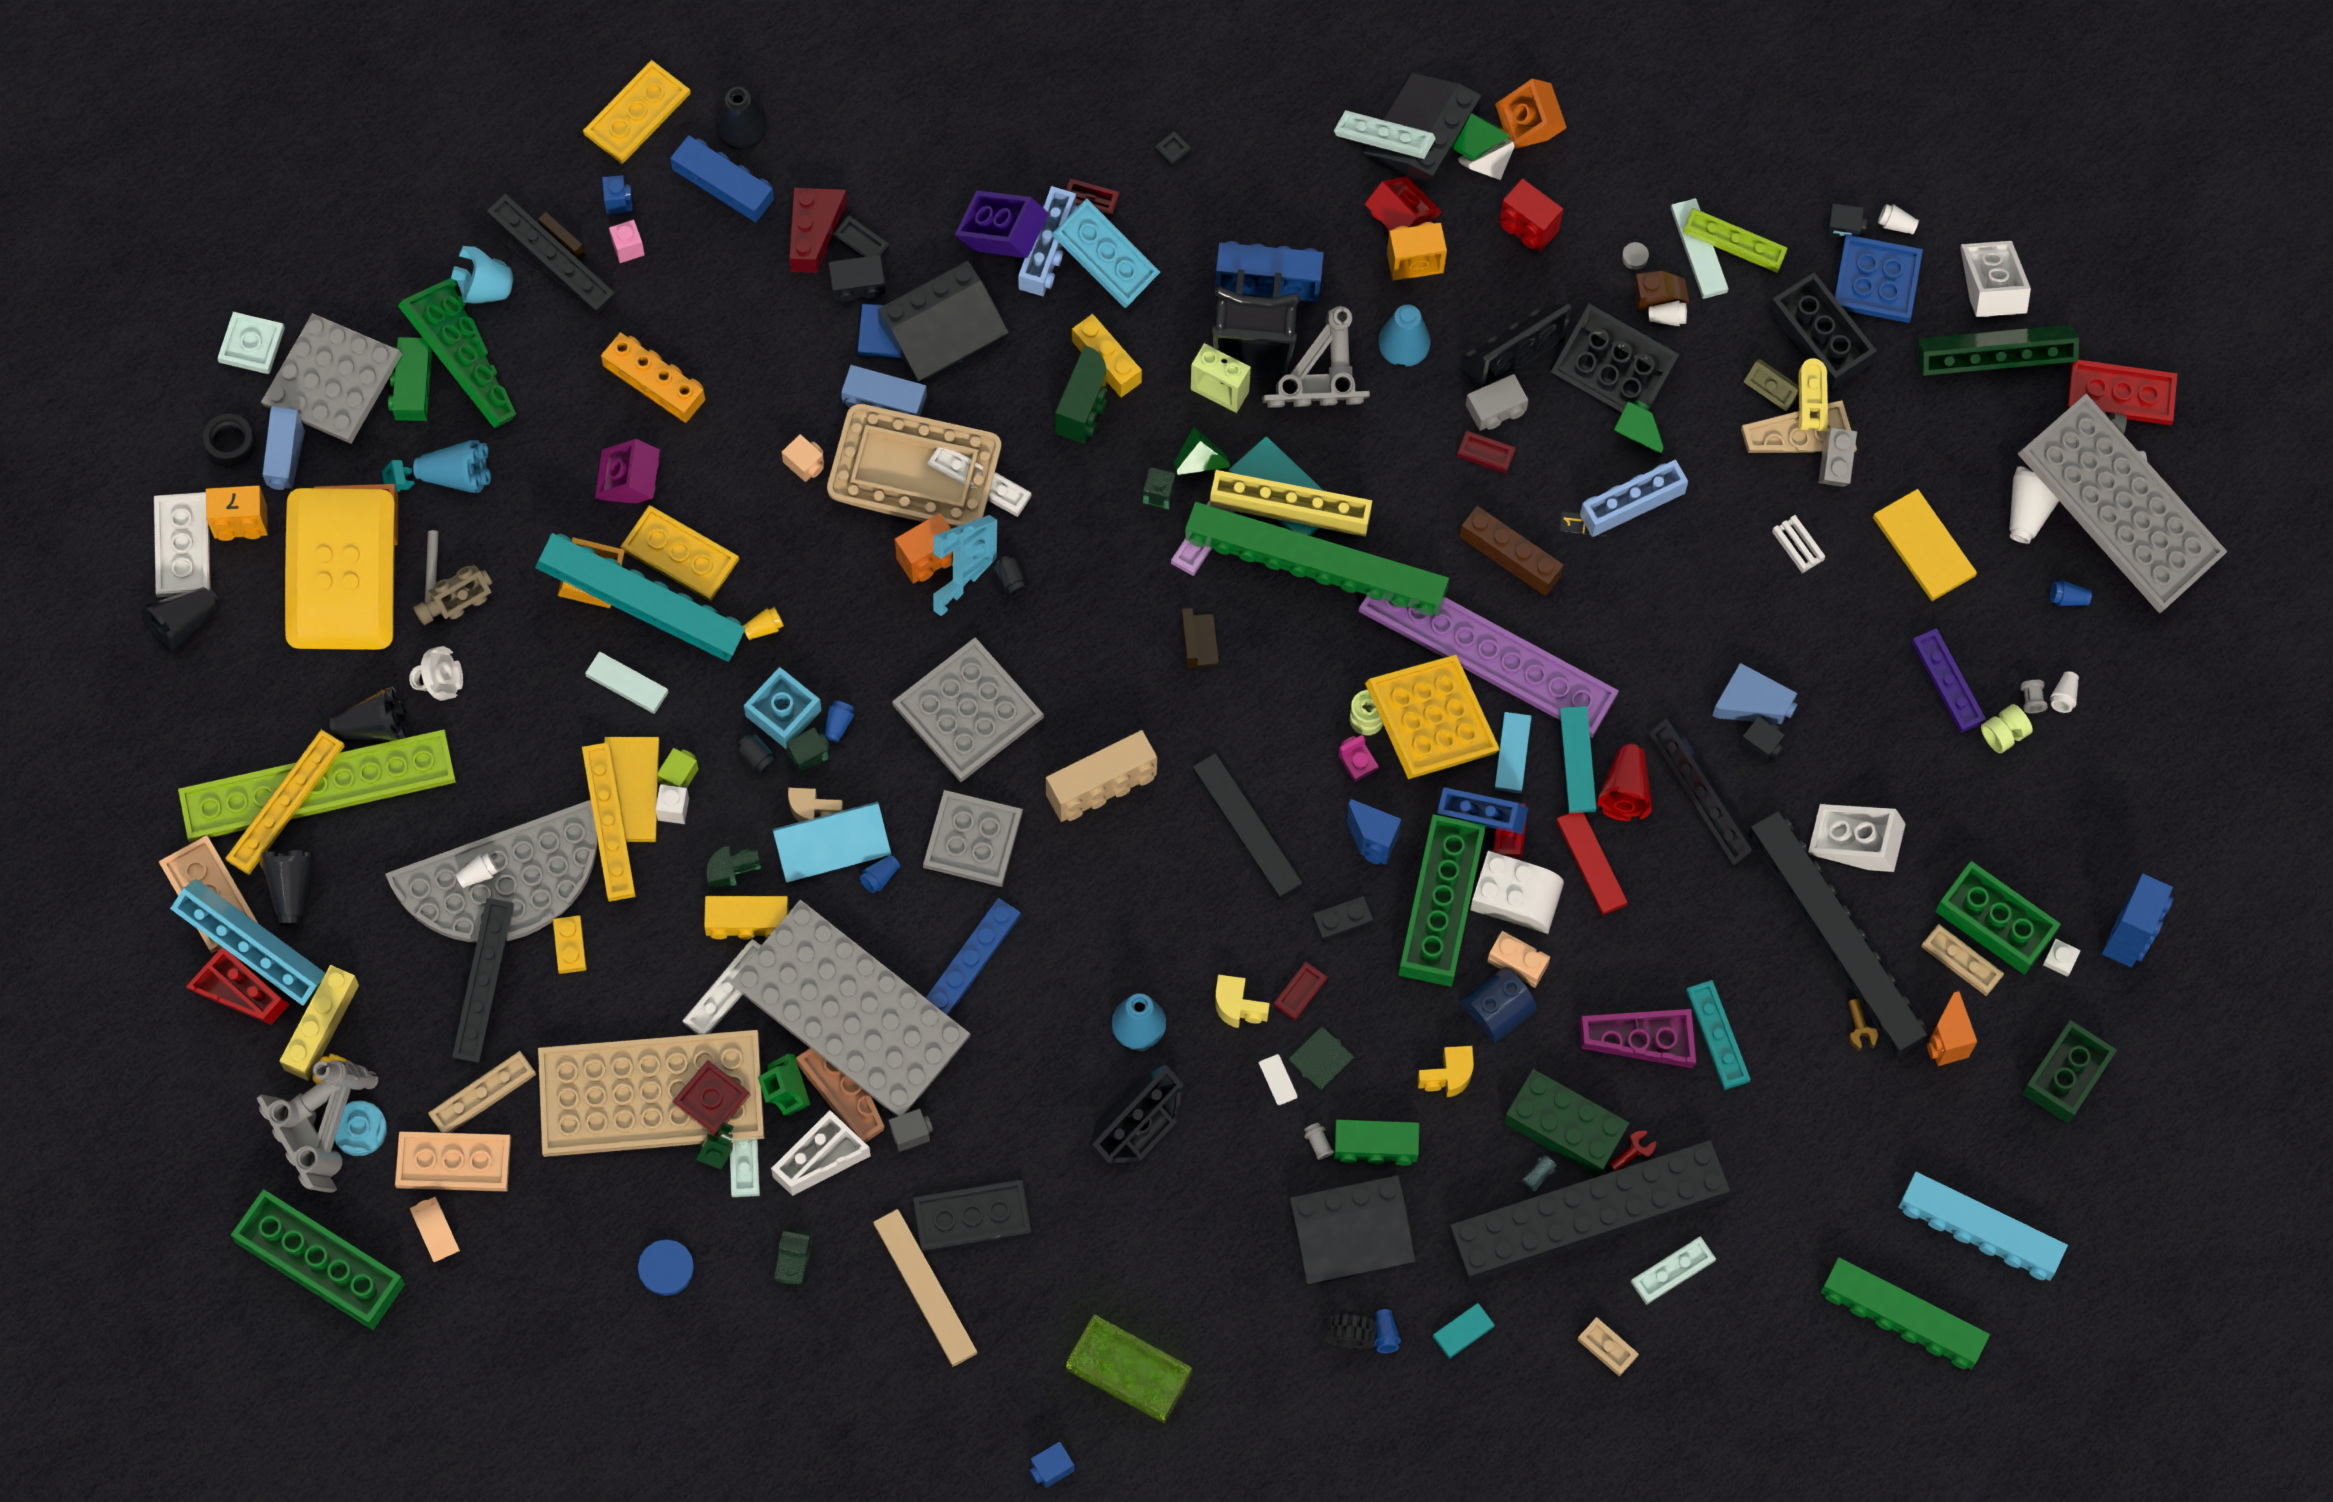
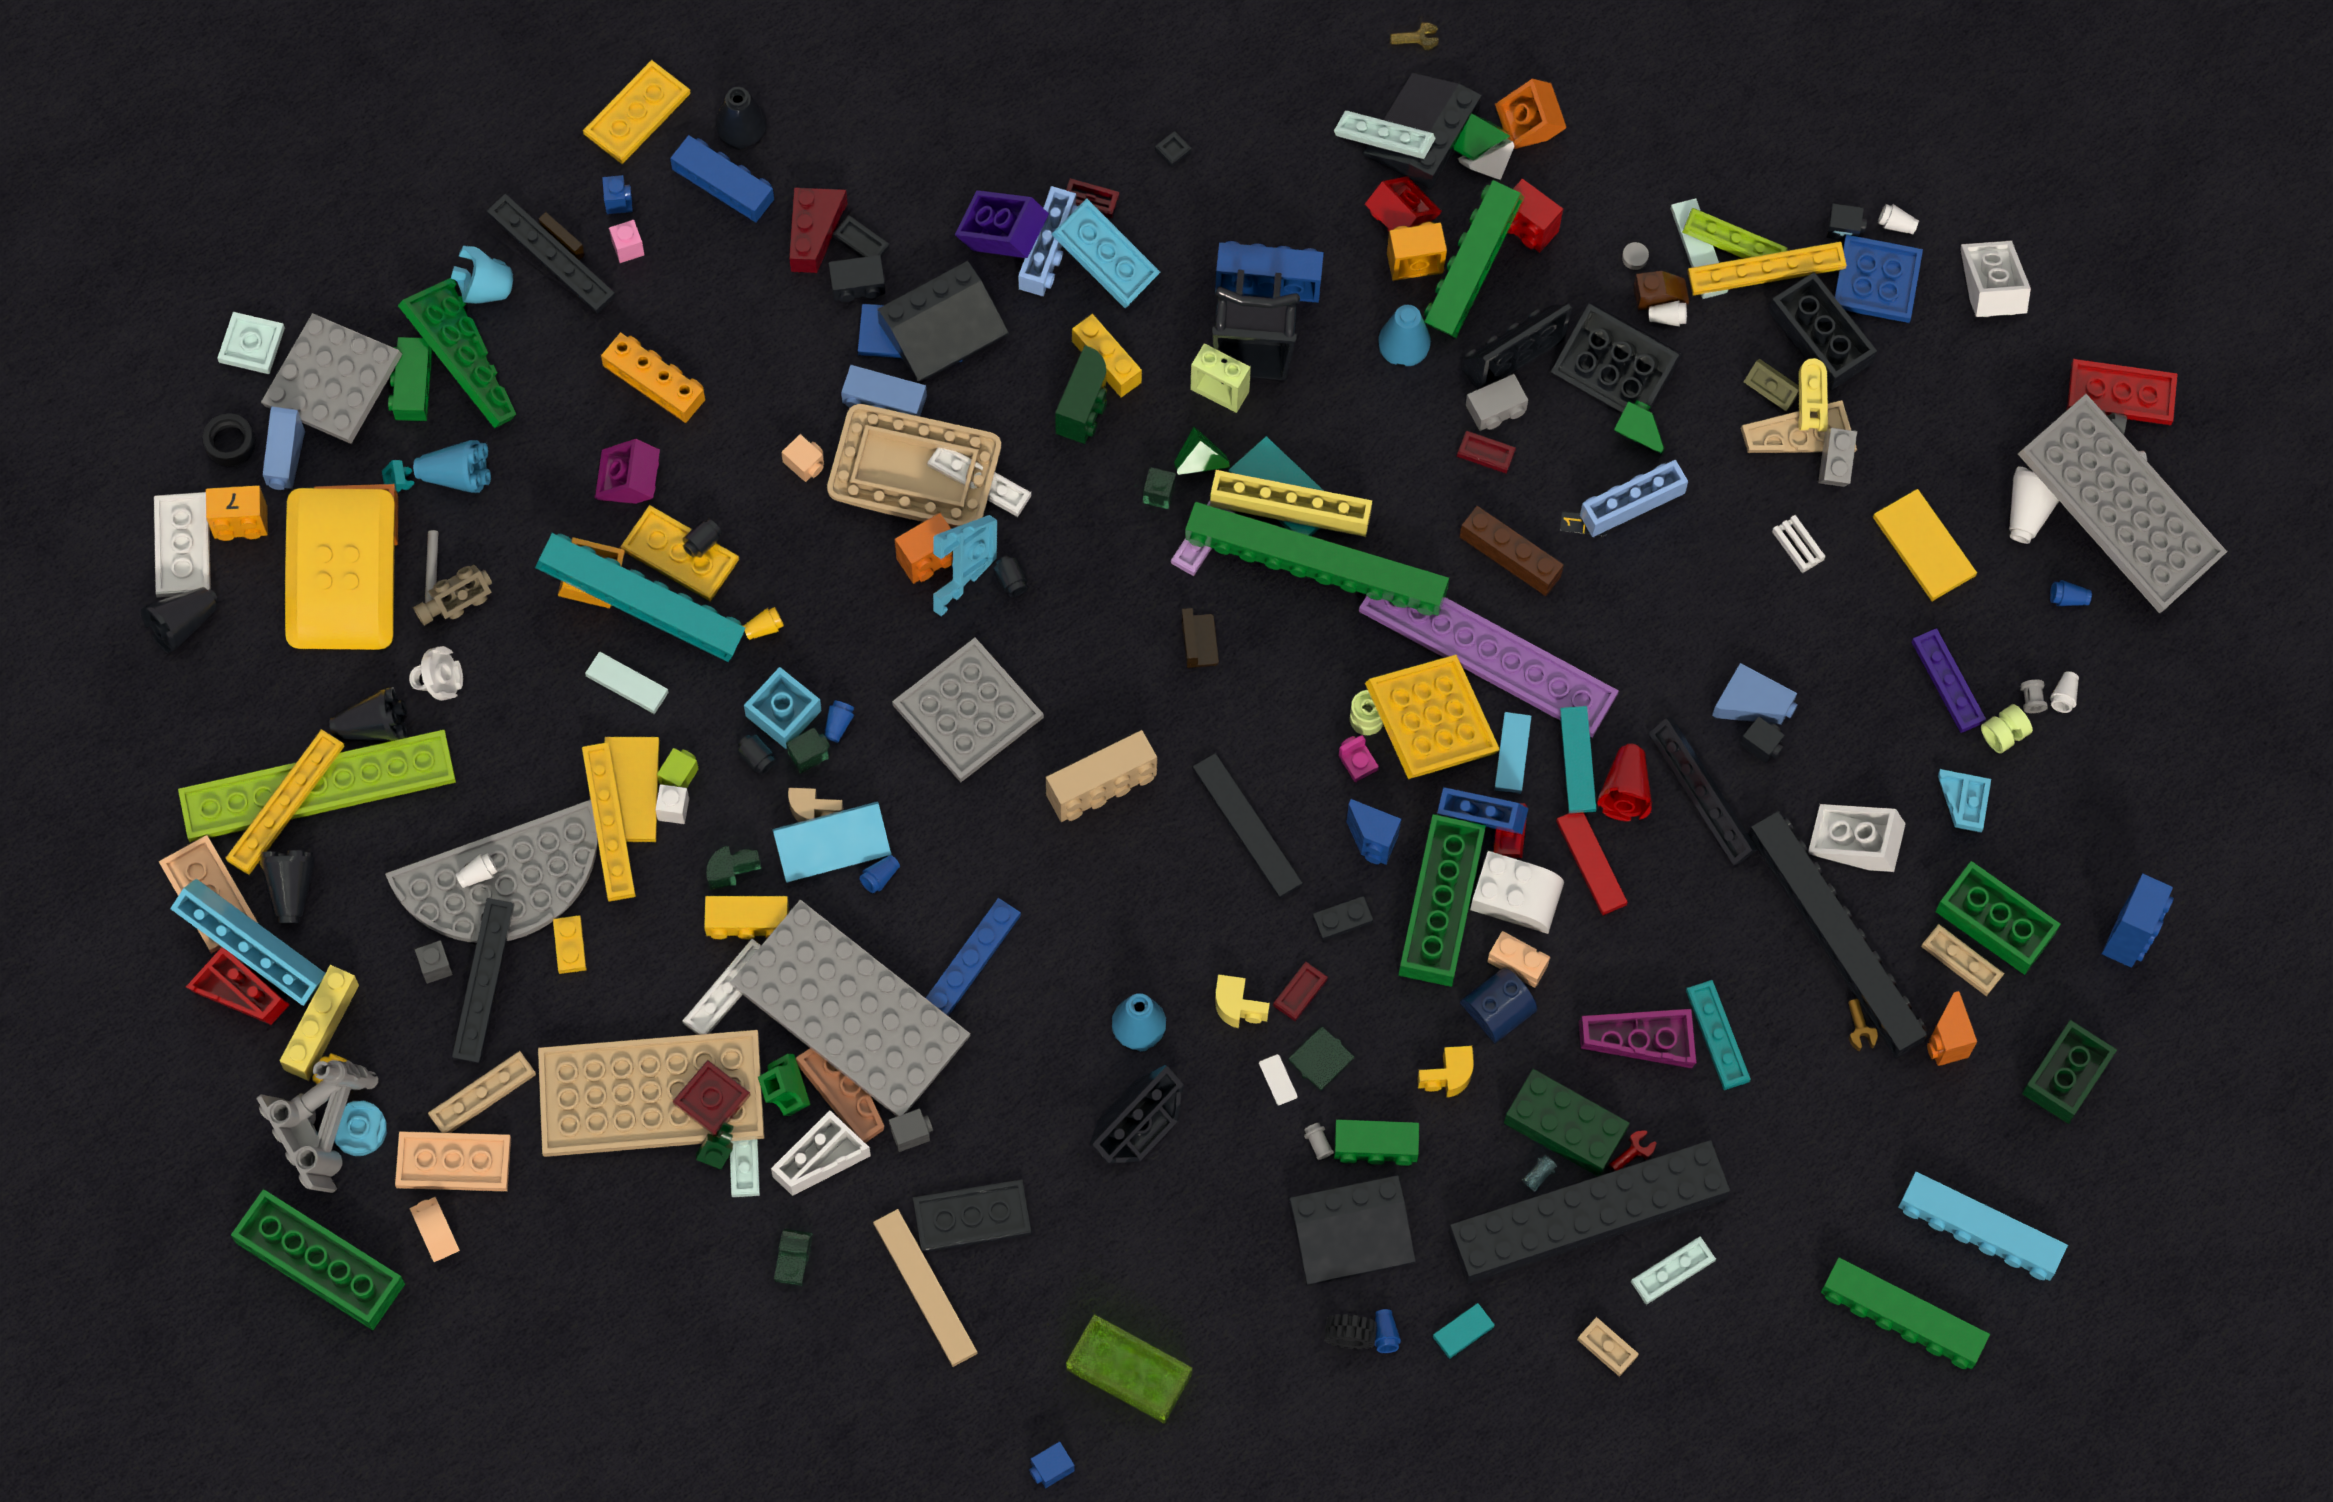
blue tile [638,1240,694,1296] -> none
light grey plate [923,790,1023,887] -> none
light grey plate [1261,306,1370,408] -> none
dark green brick [1917,325,2079,376] -> none
white plate [2043,939,2080,977] -> none
none -> dark grey brick [415,941,453,984]
none -> black brick [683,519,722,558]
none -> clear yellow bar [1390,23,1439,50]
none -> green brick [1424,180,1524,338]
none -> yellow tile [1688,242,1847,295]
none -> medium azure wing [1938,769,1991,832]

